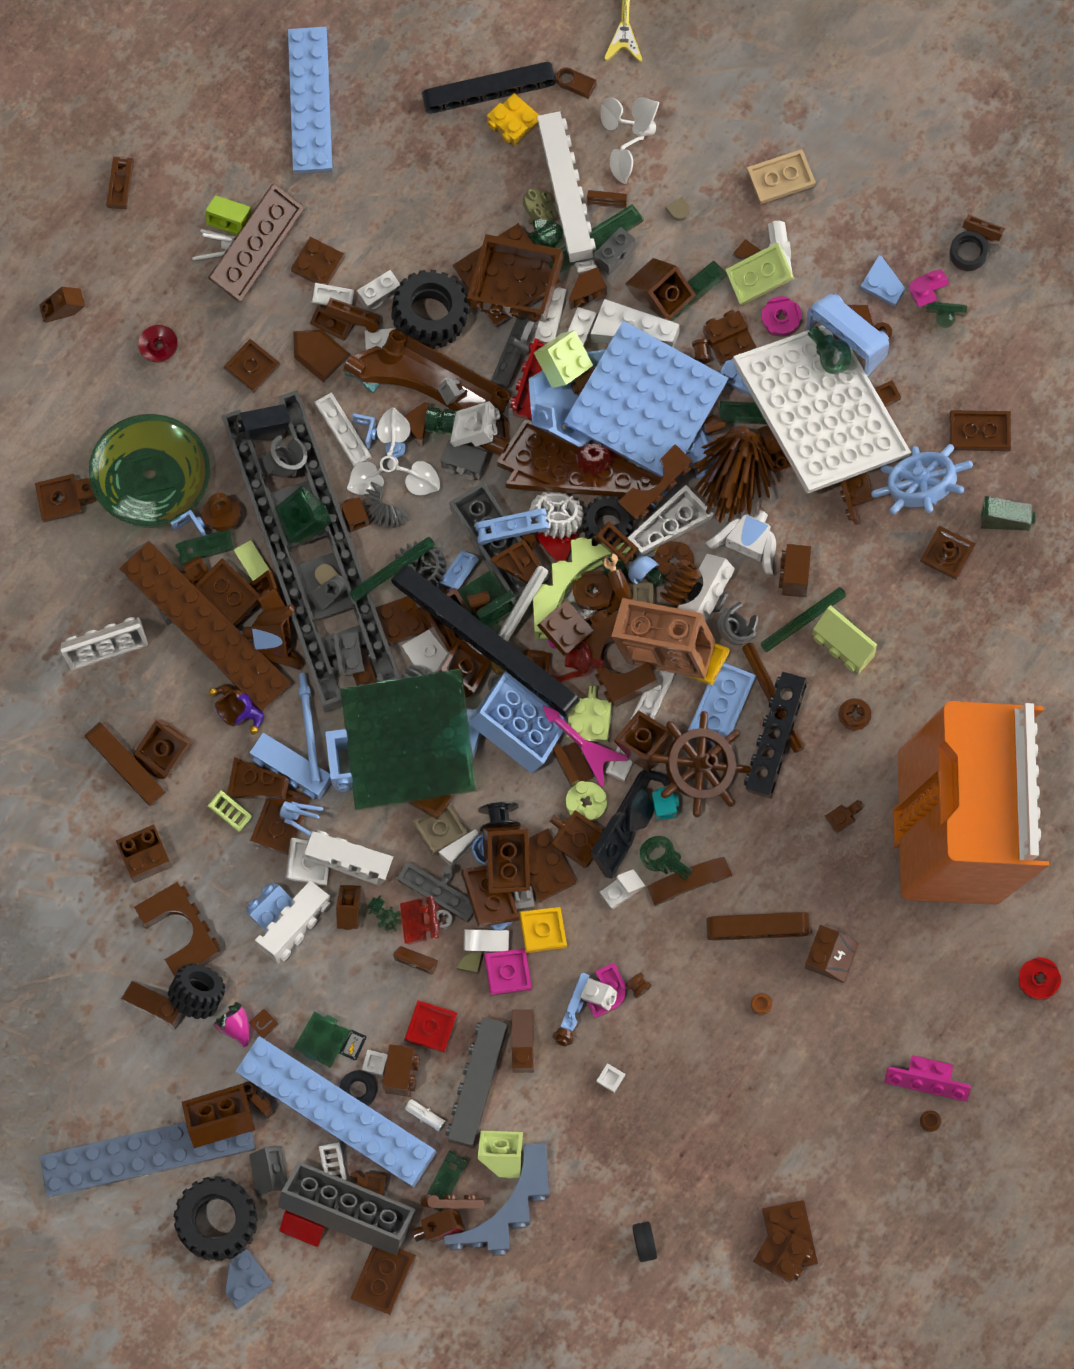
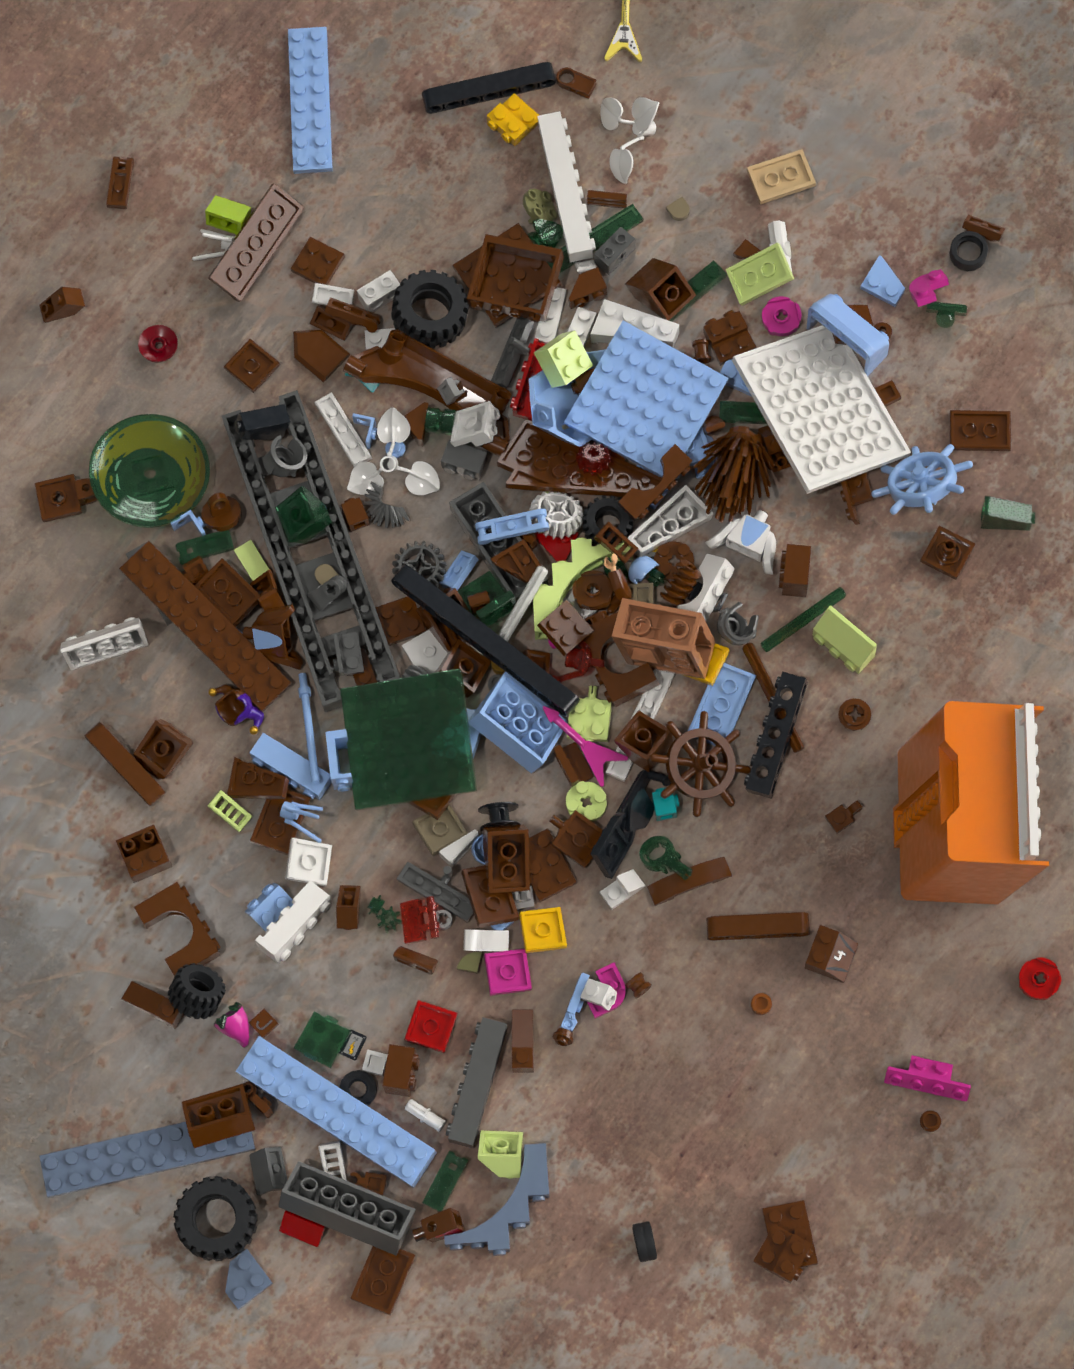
white wedge [302,830,393,887] -> none
clear green axle [350,537,435,601] -> none
reddish brown plate [420,1194,484,1209] -> none
white plate [596,1063,626,1093] -> none
clear green pin [808,326,851,374] -> none

